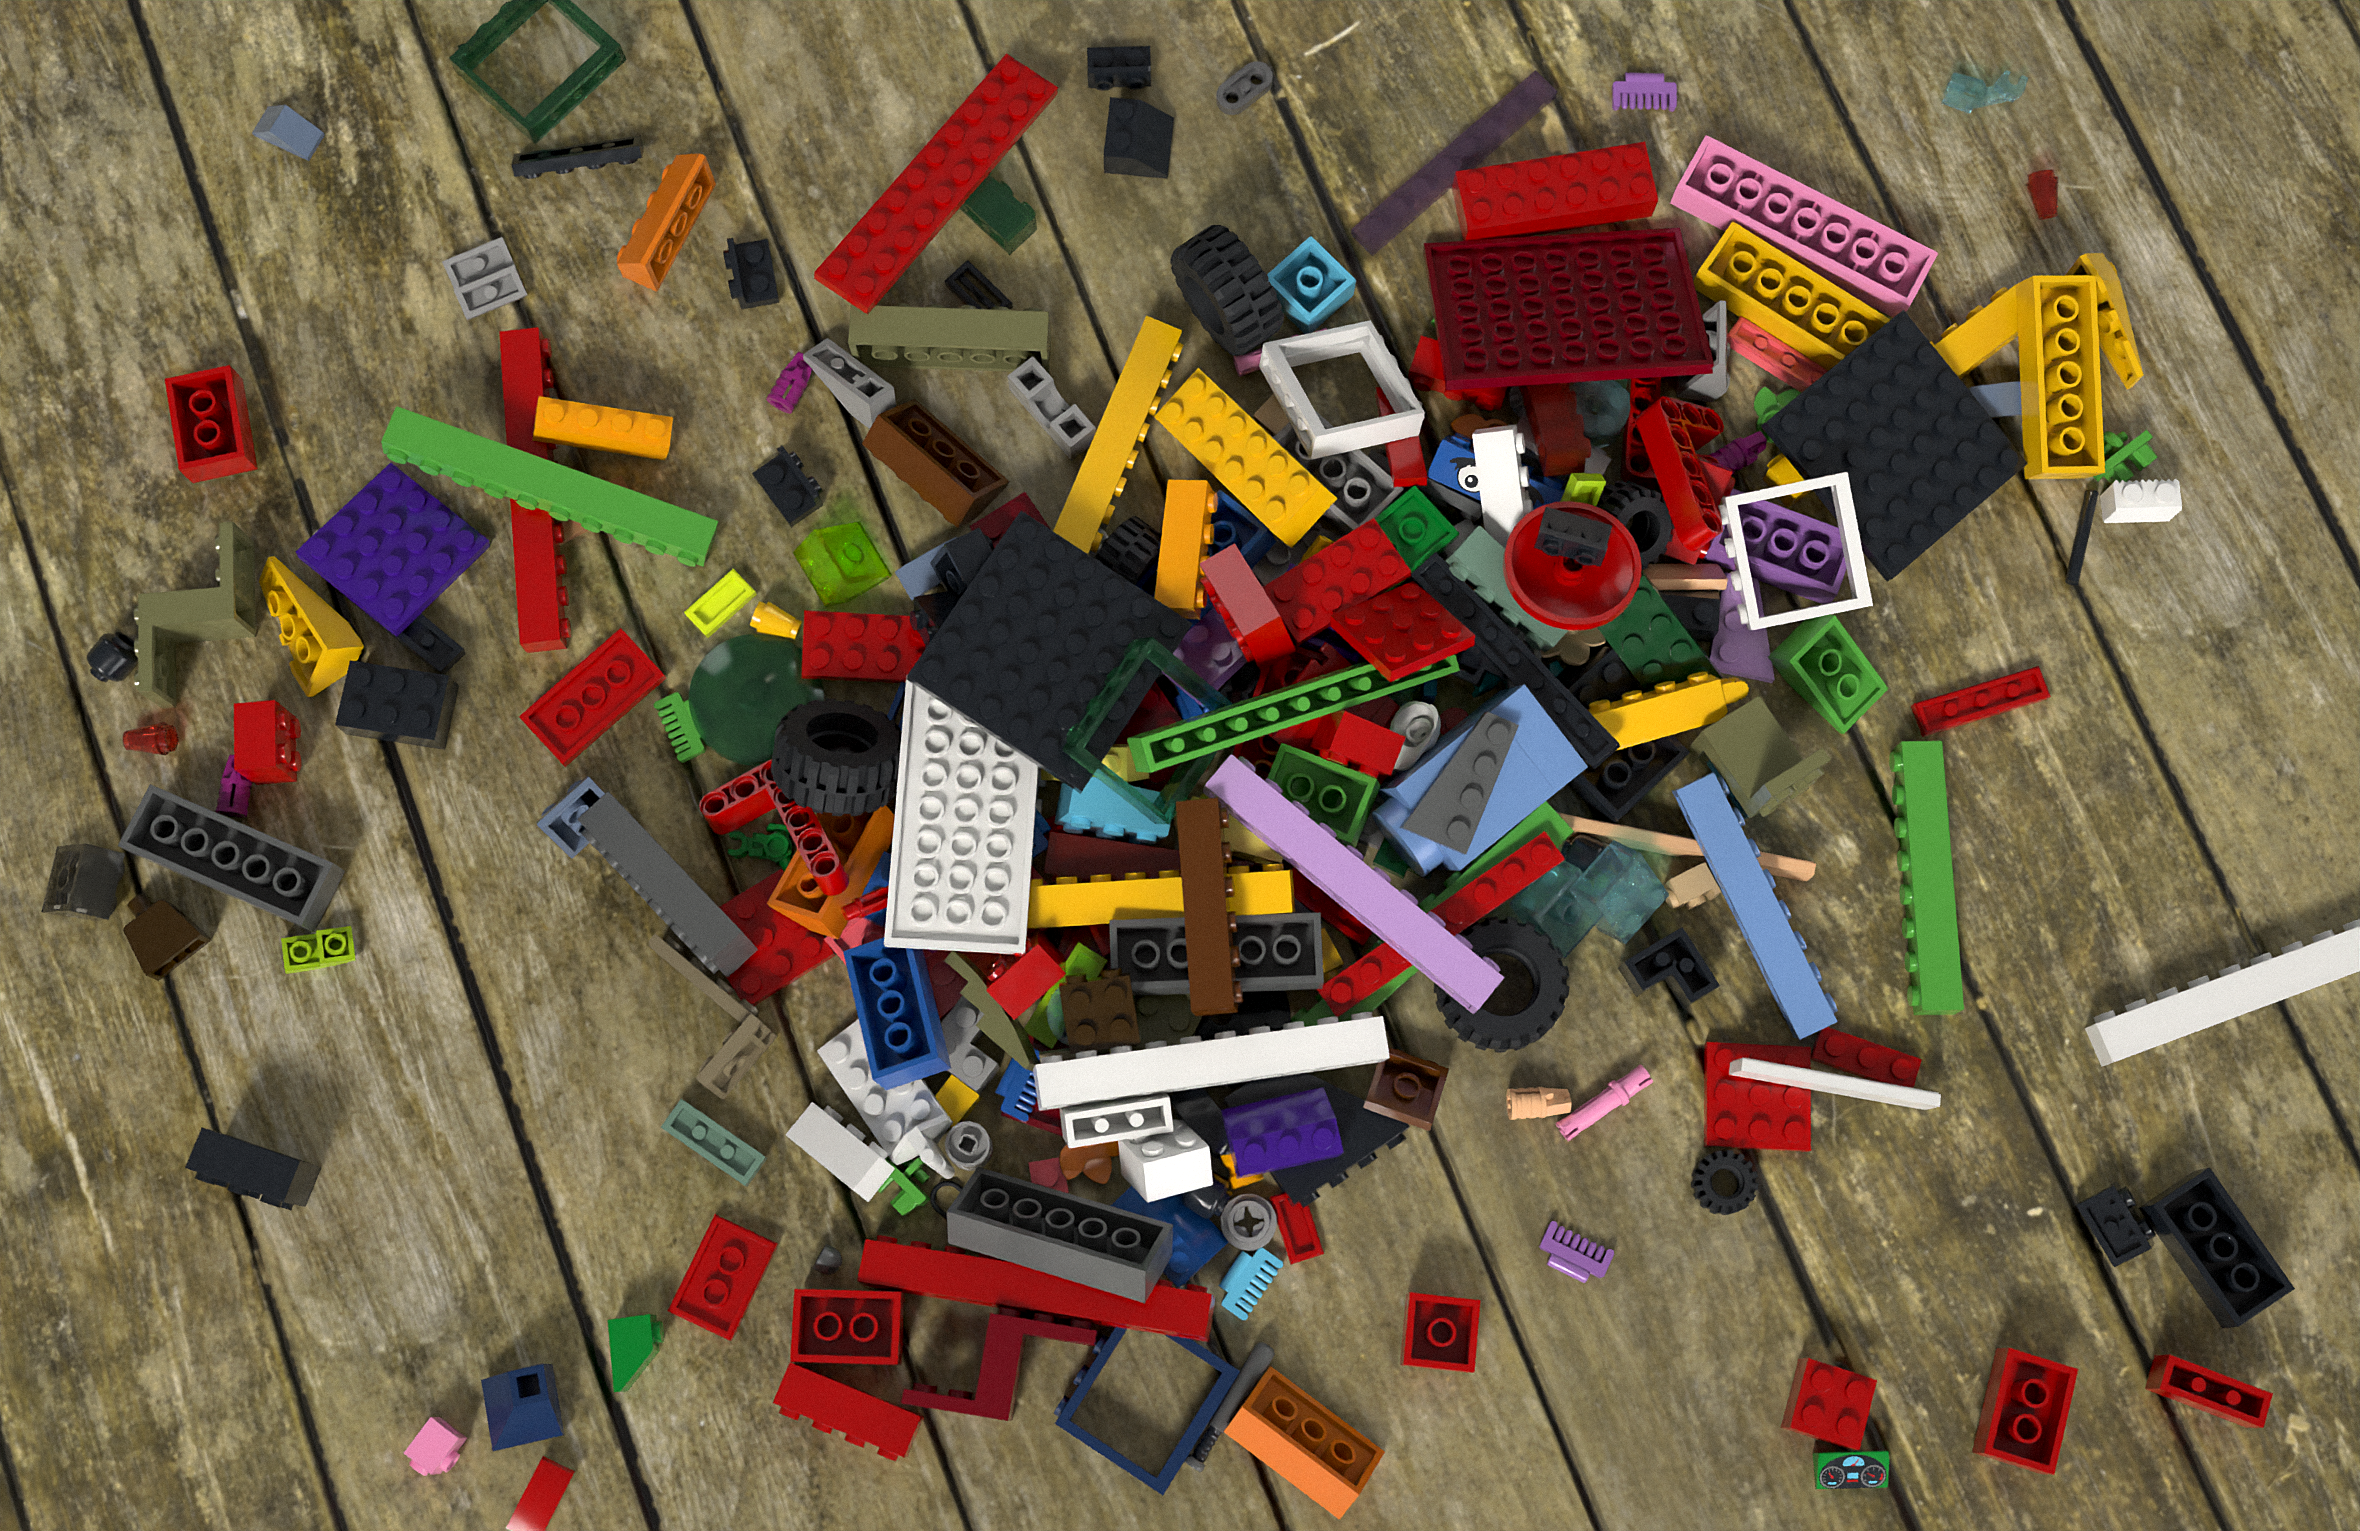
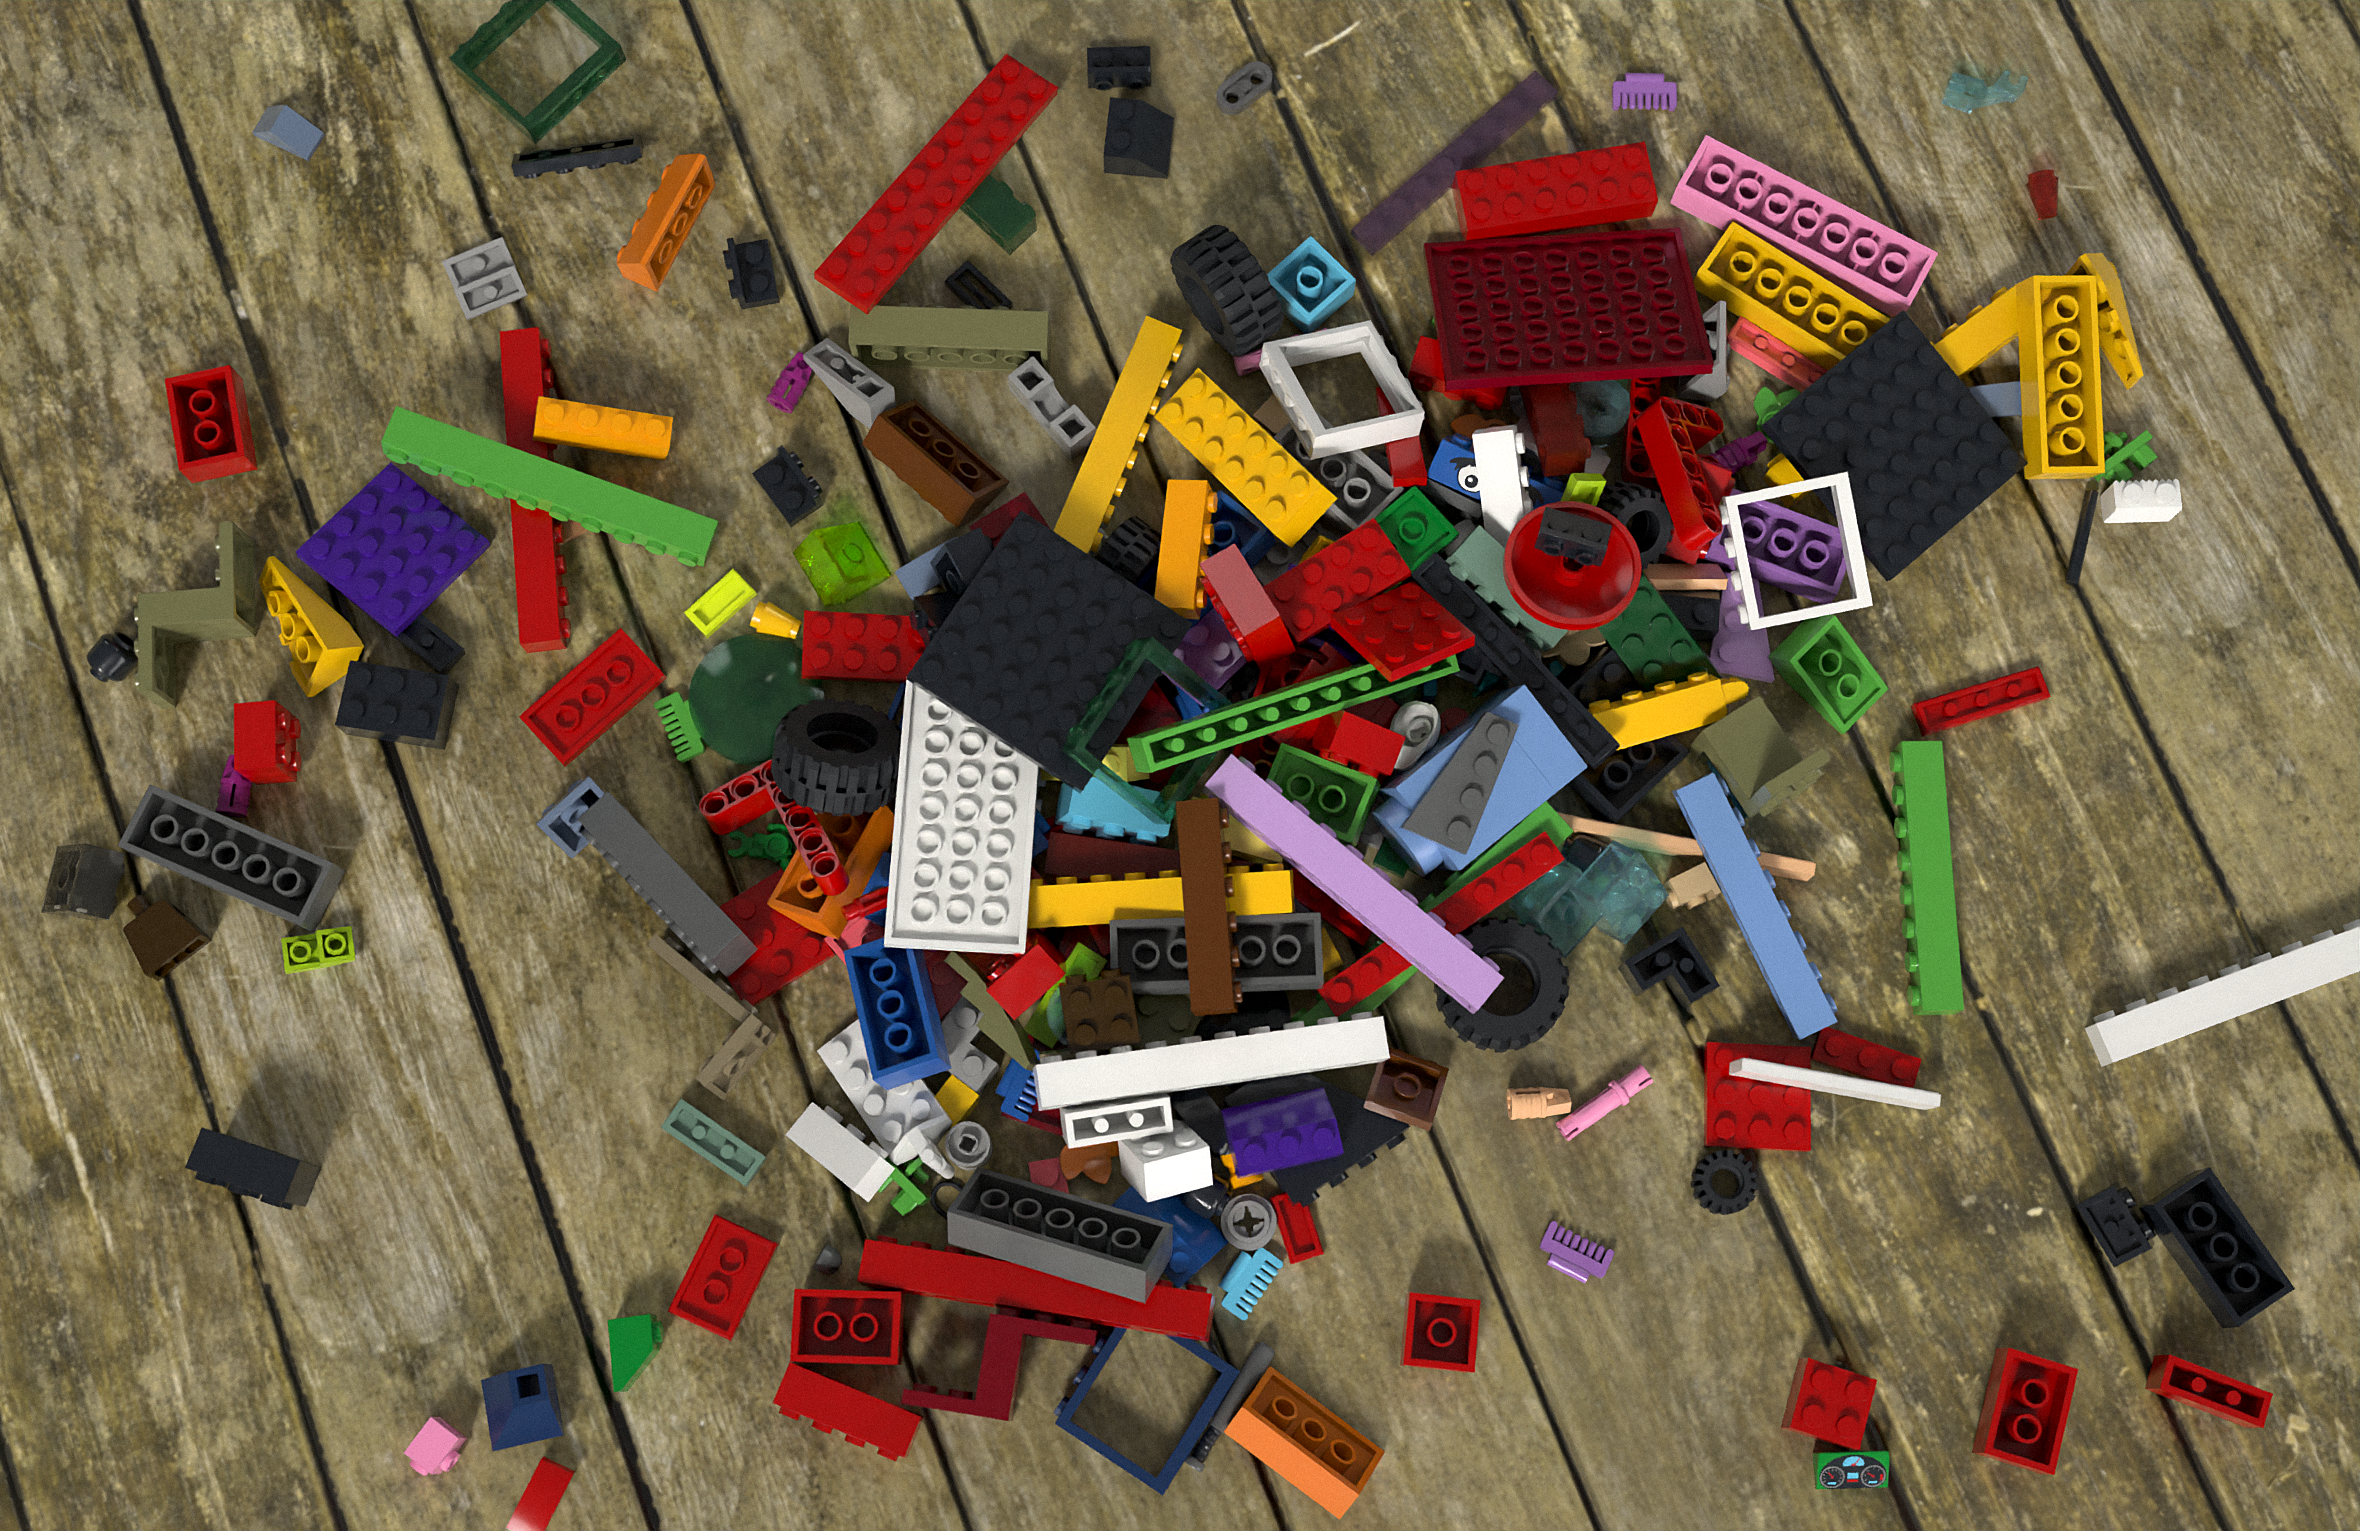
clear red cone [123,722,179,756] -> none

